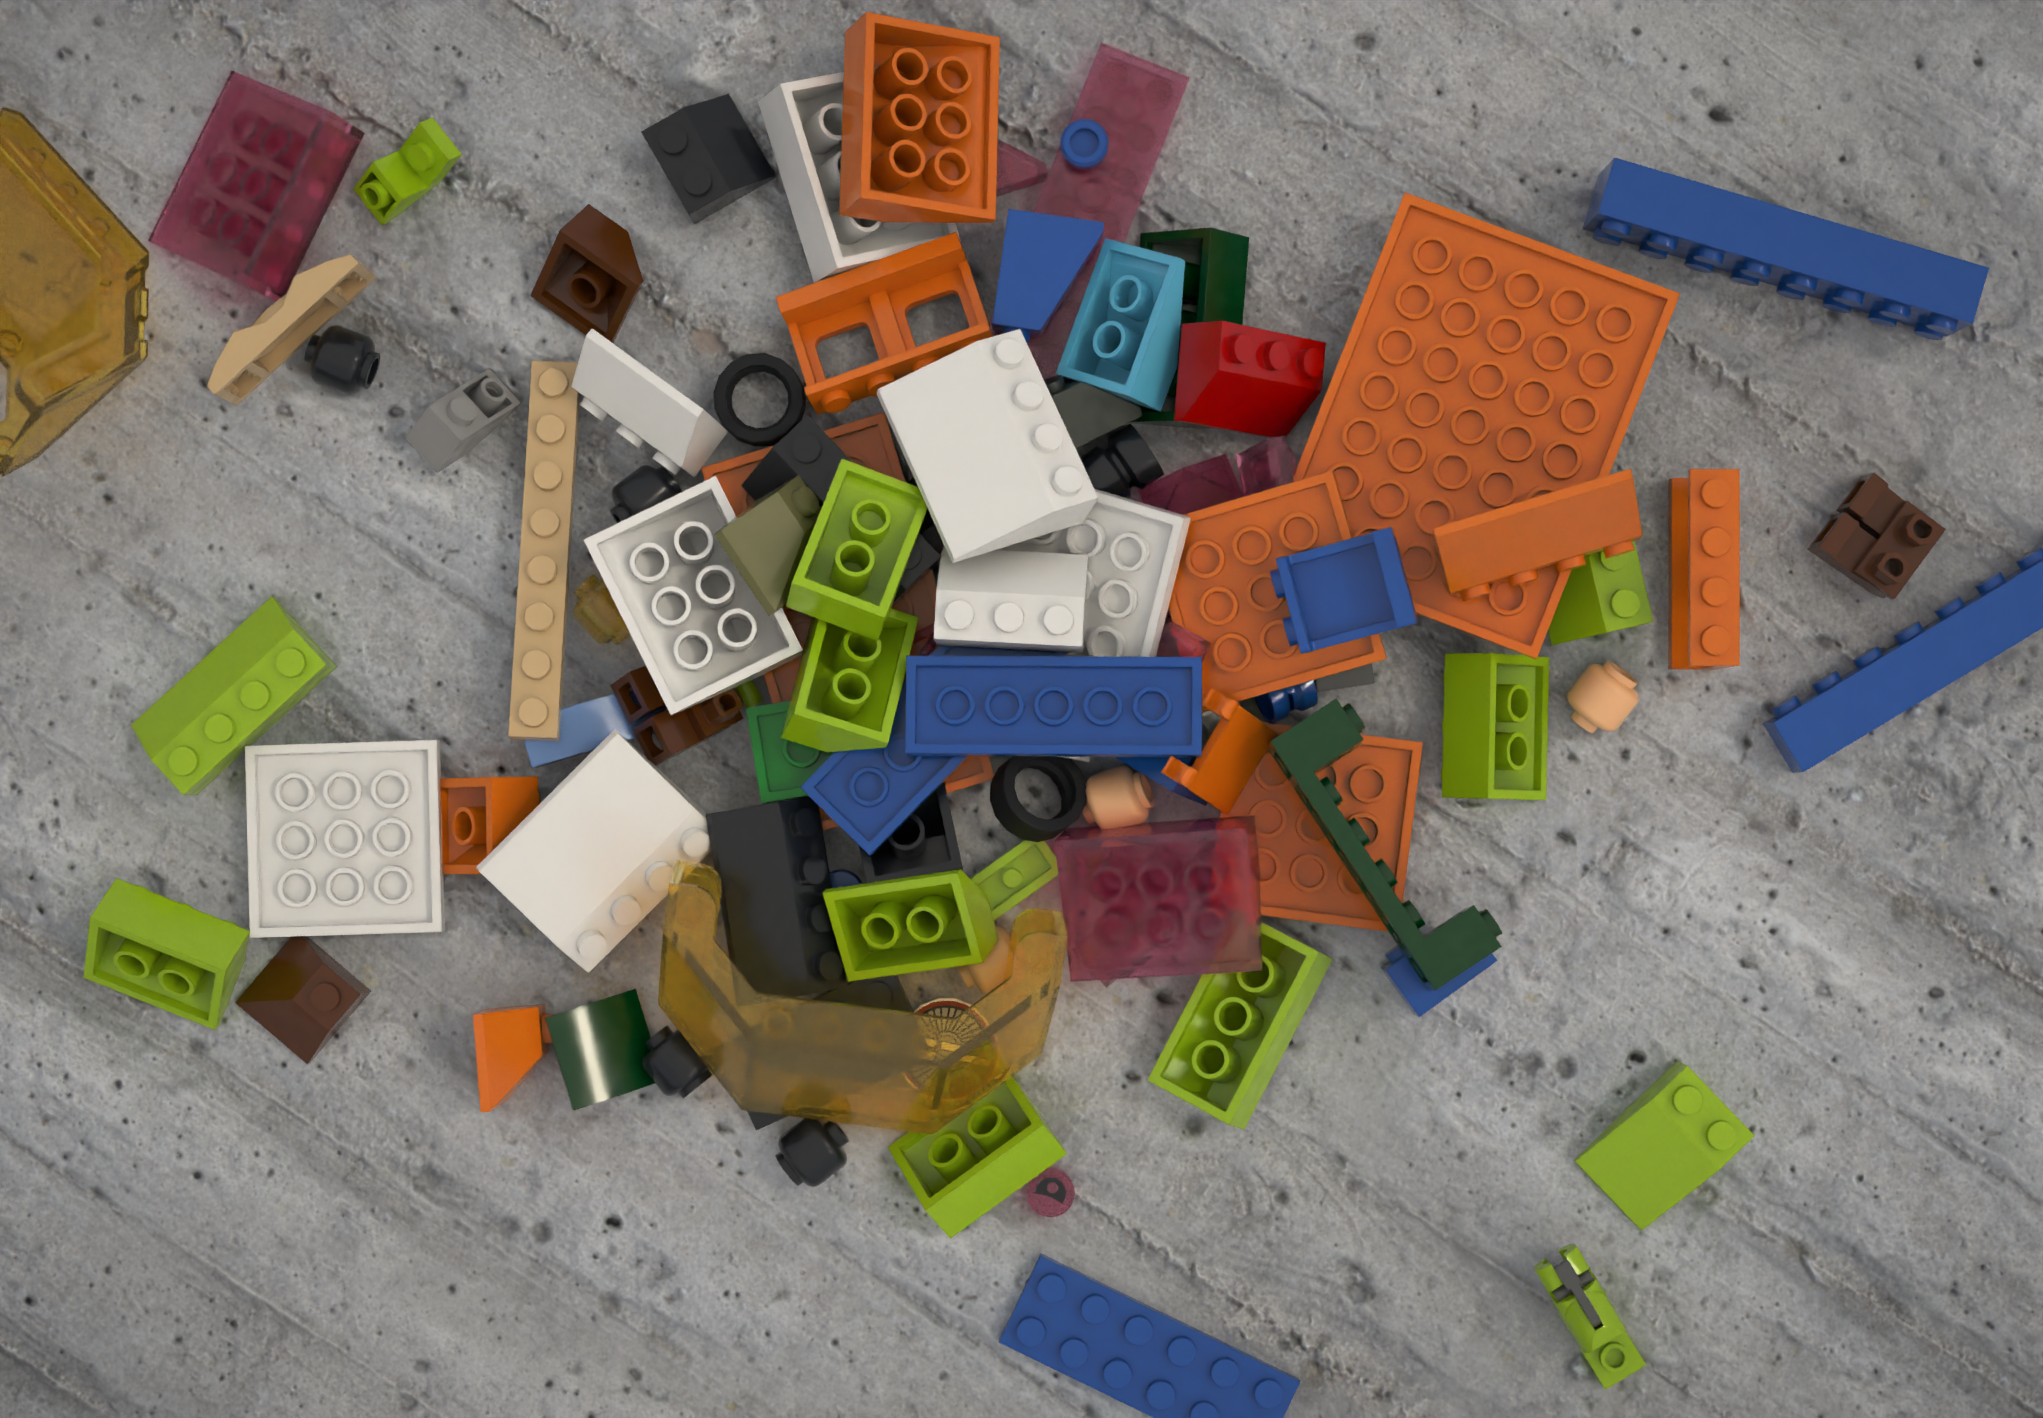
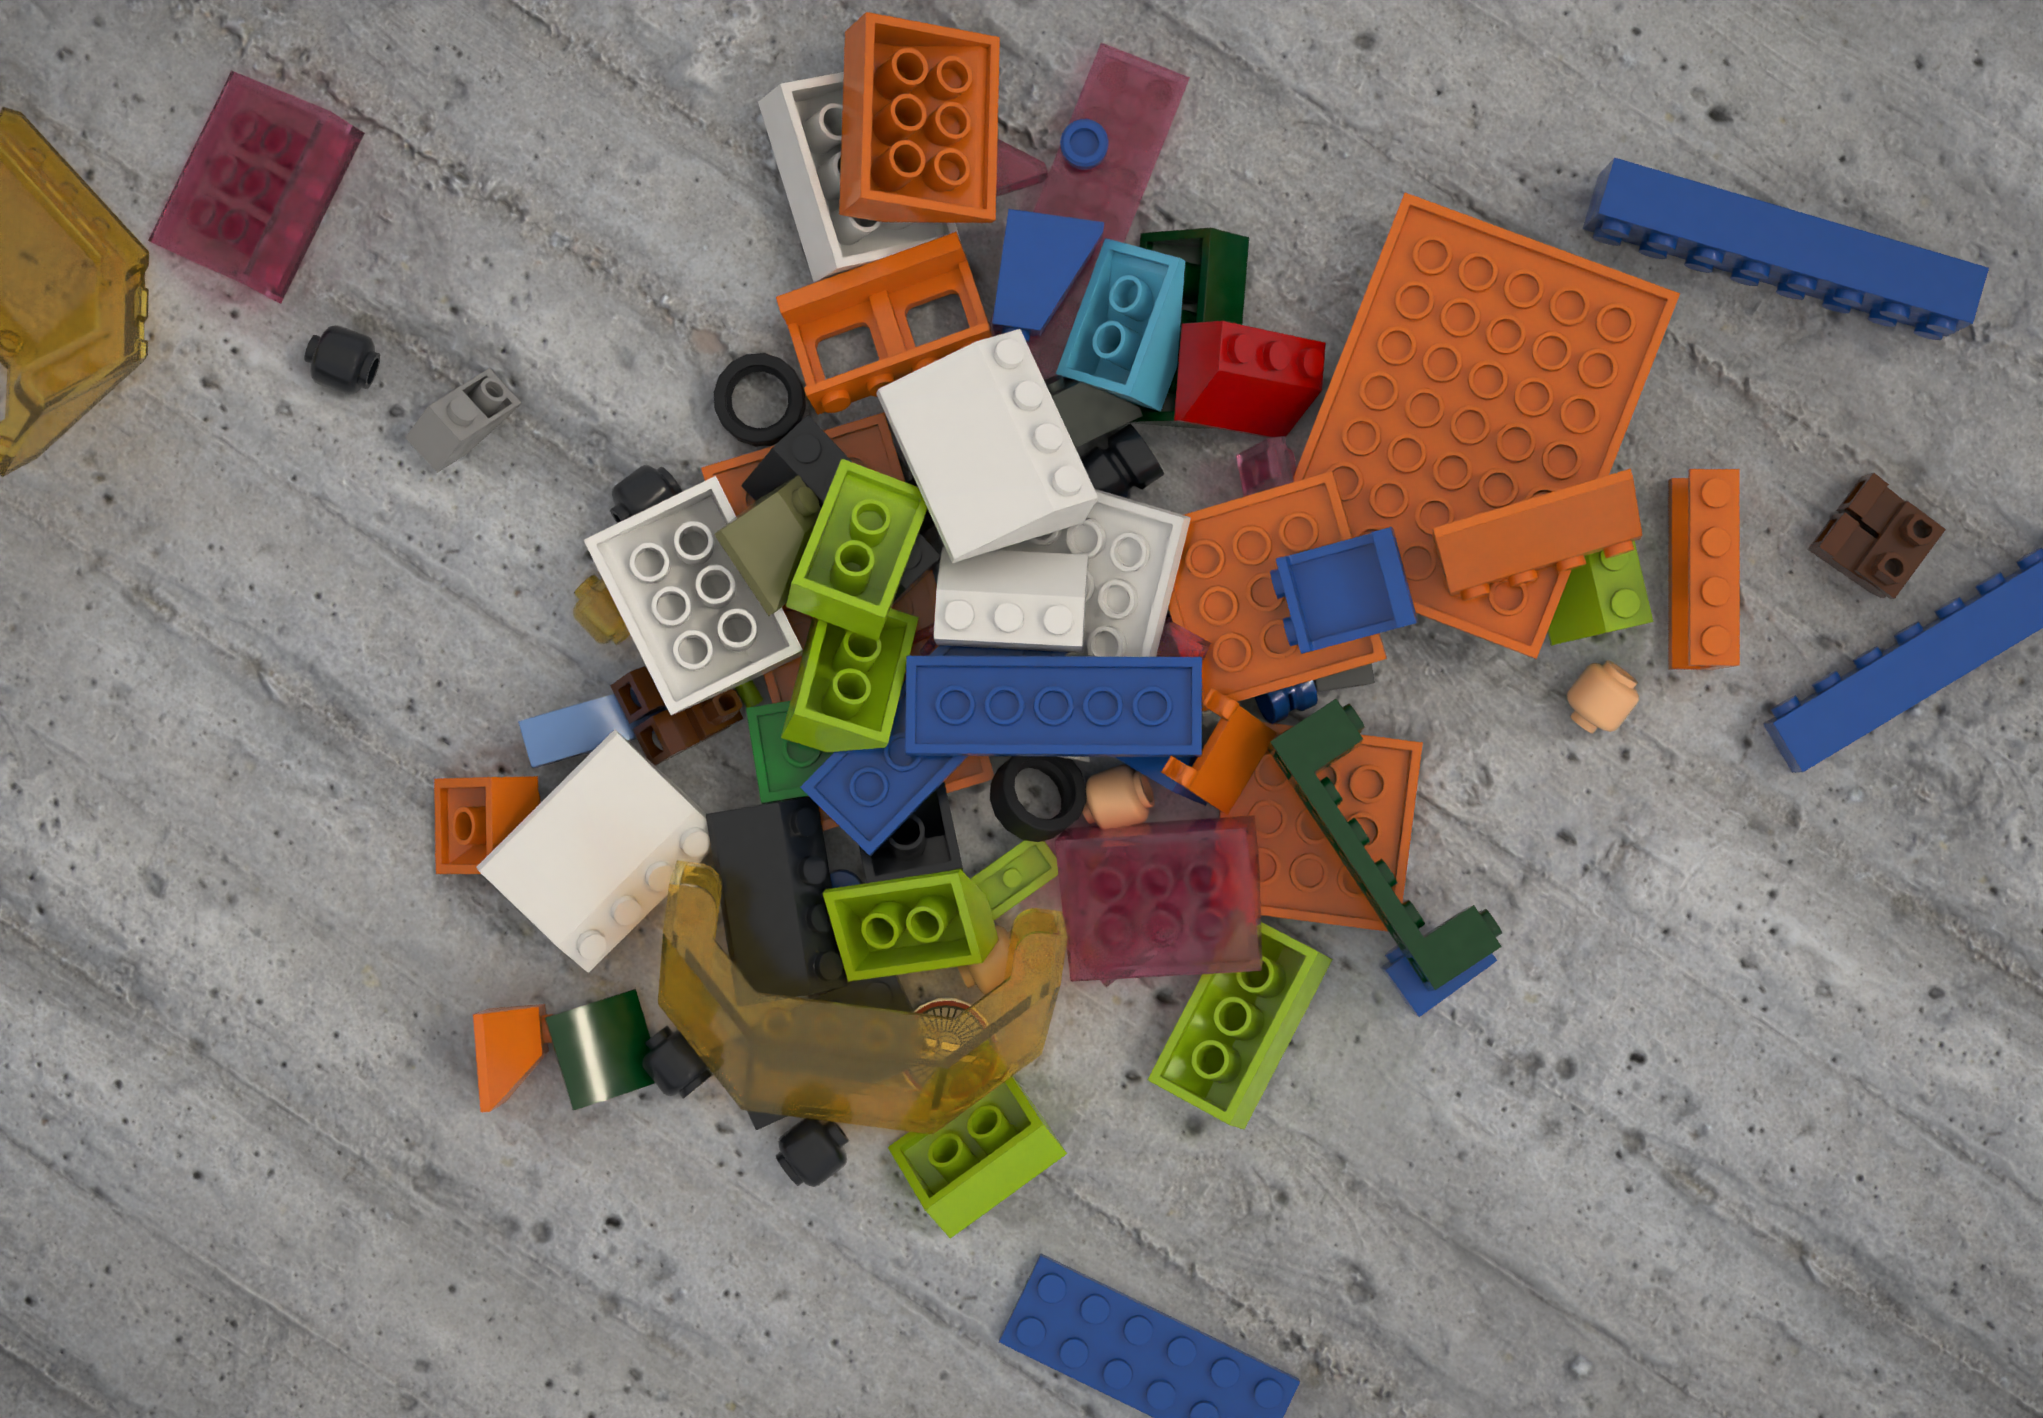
lime slope [83,878,250,1030] -> none
lime slope [131,596,338,795] -> none
tan slope [207,254,377,406] -> none
reddish brown slope [235,936,371,1065] -> none
white plate [245,740,445,938] -> none
lime slope [353,117,462,226] -> none
tan plate [508,361,580,741] -> none
reddish brown slope [530,204,643,343] -> none
white slope [571,328,728,477] -> none
black slope [641,94,776,224] -> none
clear pink tile [1027,1167,1075,1217] -> none
clear pink slope [1138,454,1244,515] -> none
lime slope [1441,653,1549,800] -> none
lime plate [1534,1244,1646,1390] -> none
lime slope [1574,1061,1755,1231] -> none

